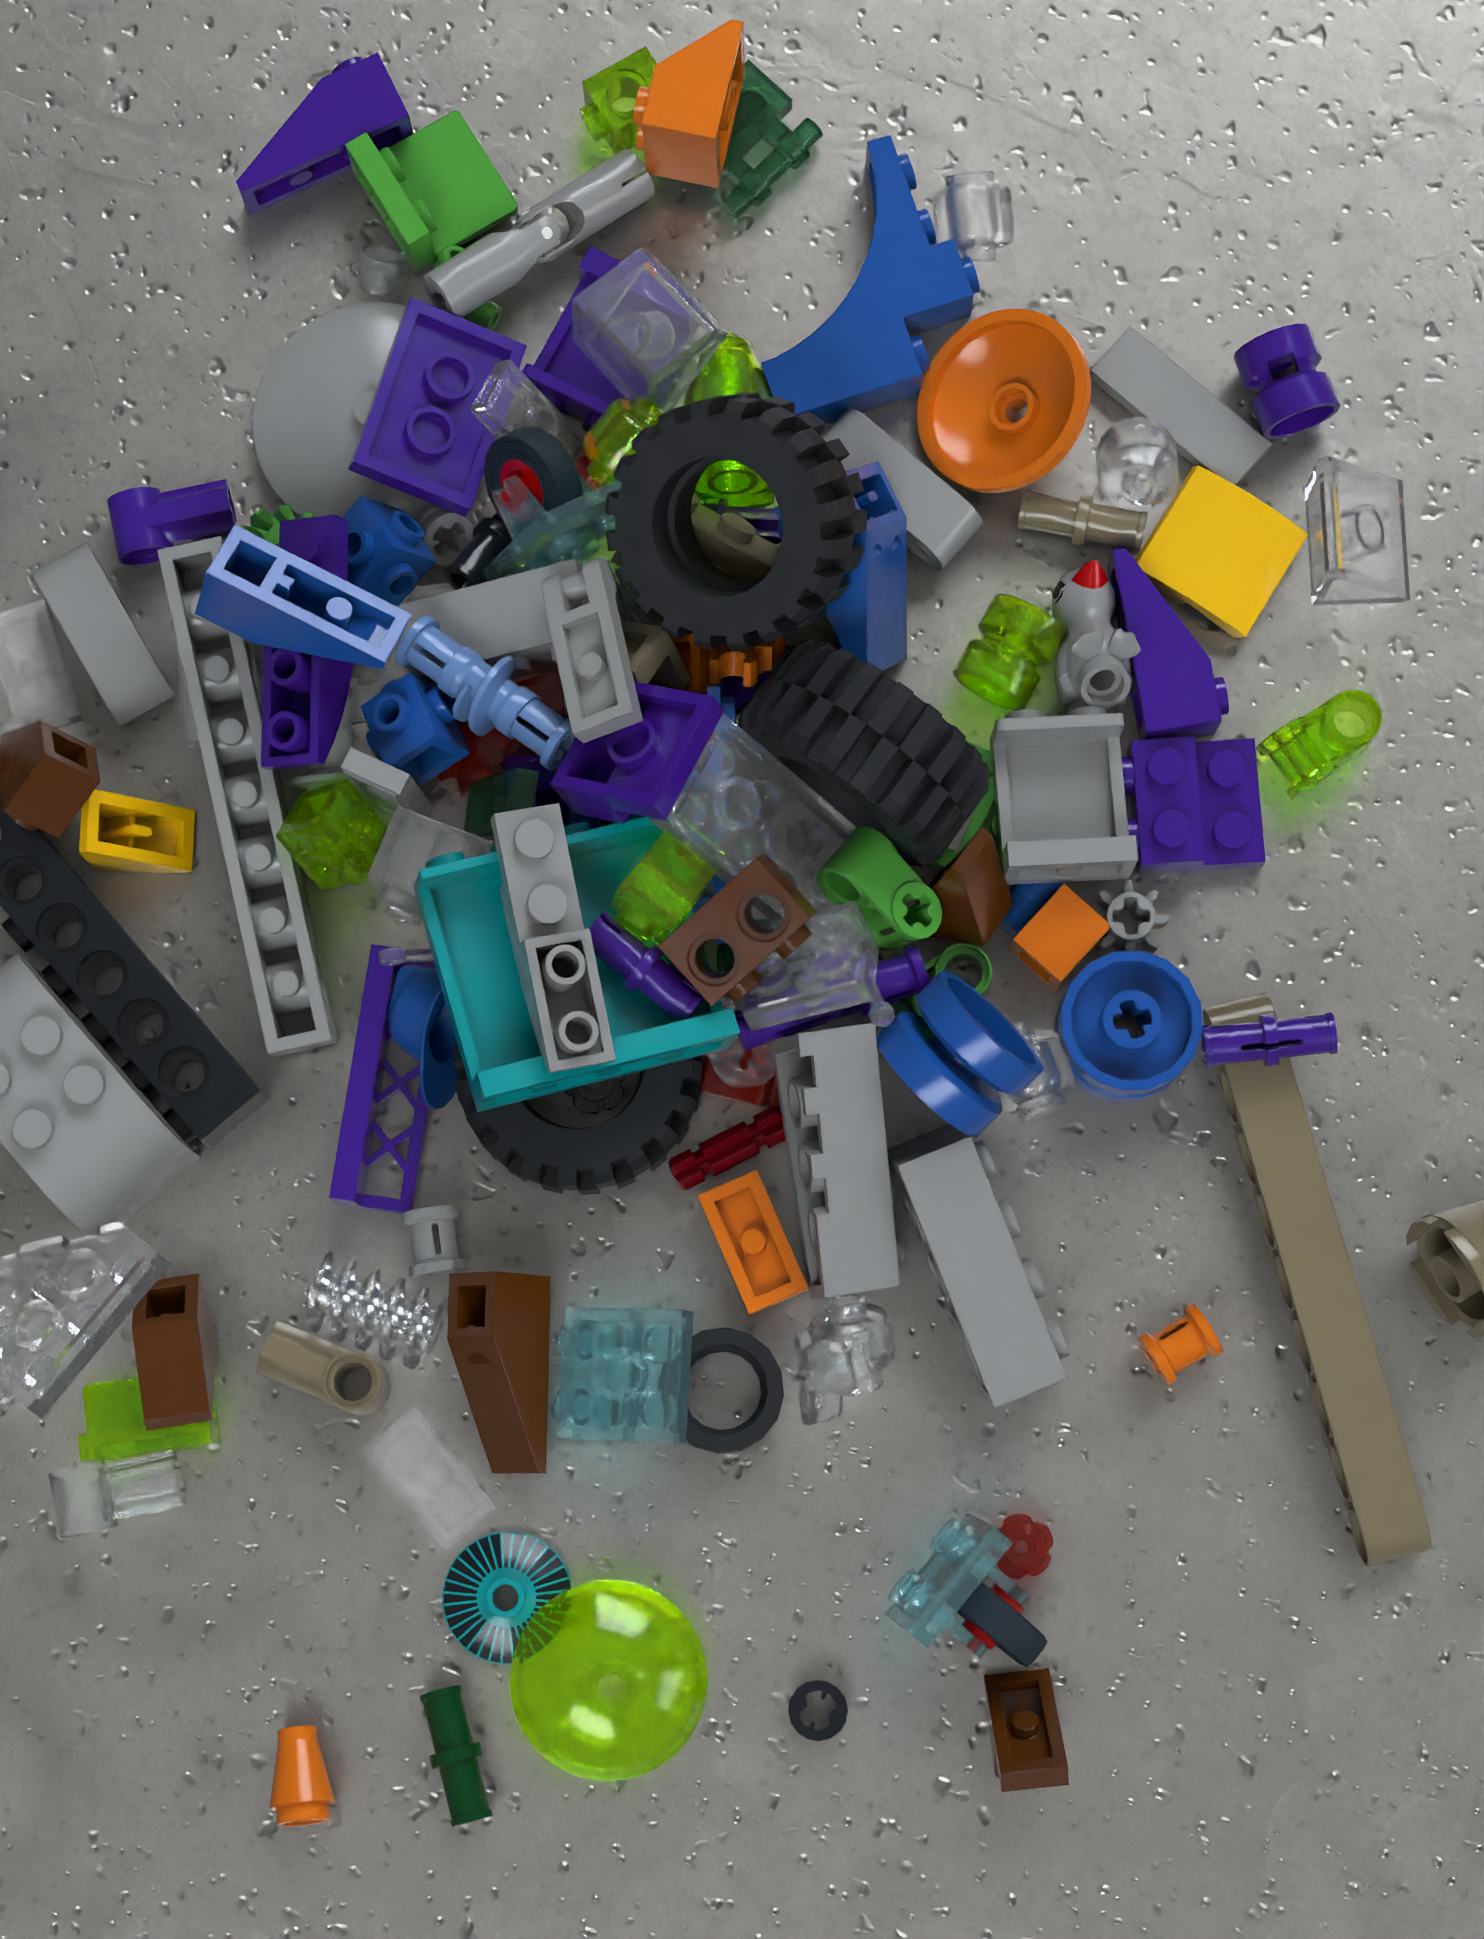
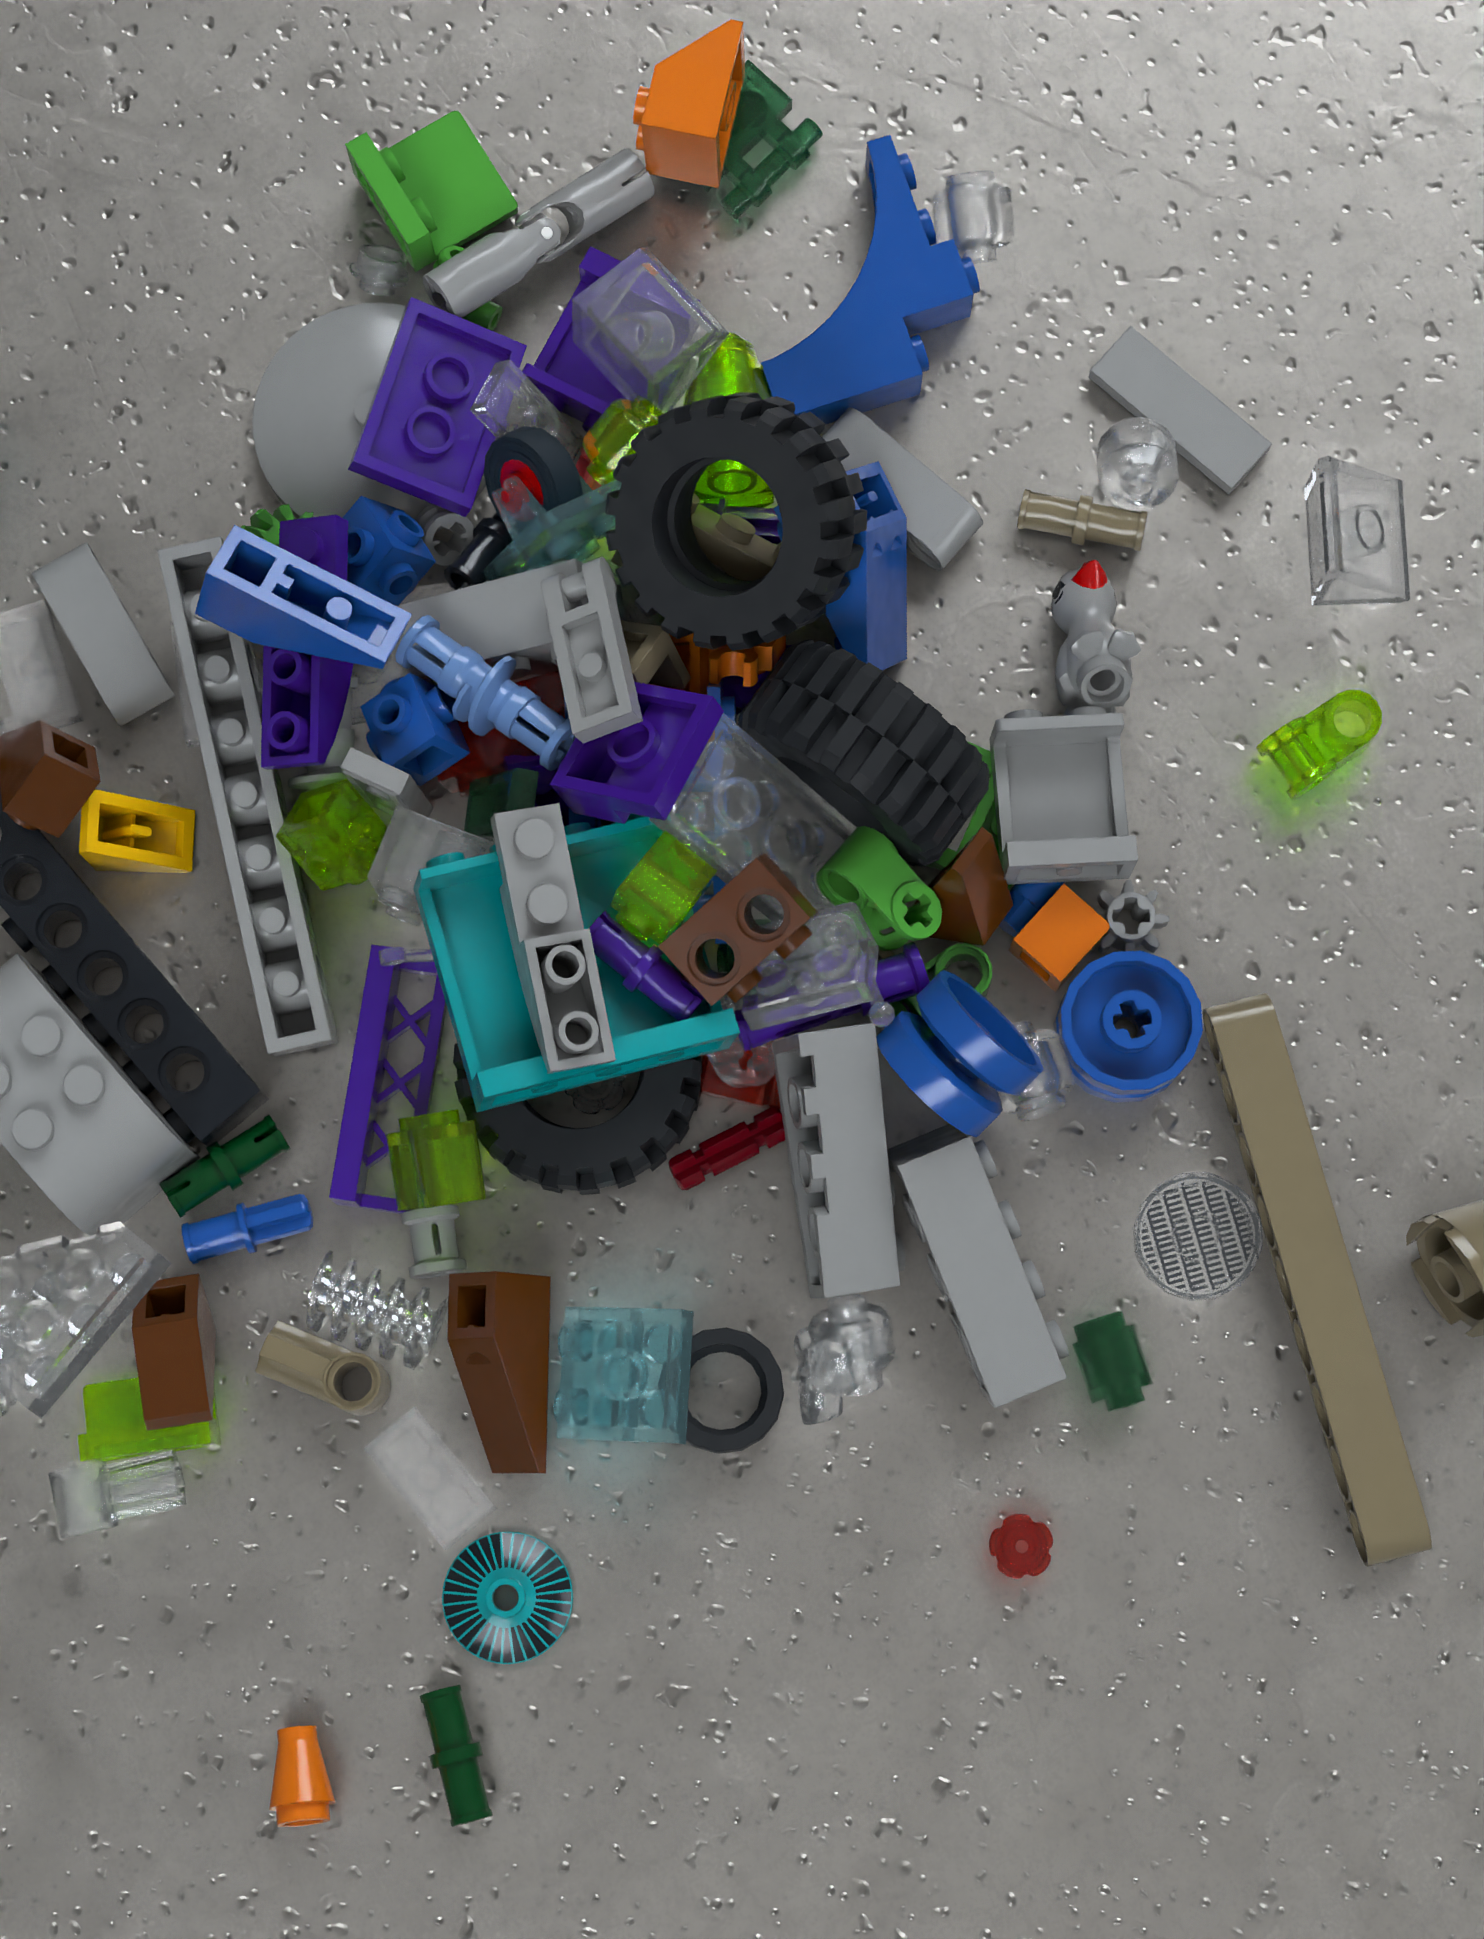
dark purple piece [107,479,238,566] -> none
dark purple slope [236,53,414,215] -> none
blue piece [388,964,457,1110] -> none
clear neon green dish [510,1579,708,1781] -> none
clear neon green brick [579,46,657,154] -> none
orange plate [697,1170,809,1316] -> none
black bush [788,1679,848,1741] -> none
clear light blue plate [884,1513,1048,1667] -> none
orange dish [917,308,1091,493] -> none
clear neon green wheel [953,593,1066,711] -> none
reddish brown slope [984,1668,1069,1792] -> none
dark purple slope [1107,548,1229,739] -> none
dark purple plate [1121,736,1266,874] -> none
yellow slope [1135,465,1309,639] -> none
orange bush [1137,1303,1224,1386] -> none
dark purple pin [1201,1012,1338,1067] -> none
dark purple wheel [1233,323,1341,439] -> none
none -> dark green pin [159,1114,291,1218]
none -> blue axle [181,1194,313,1264]
none -> clear neon green brick [386,1109,487,1211]
none -> clear green brick [1072,1311,1154,1412]
none -> clear tile [1132,1171,1263,1301]

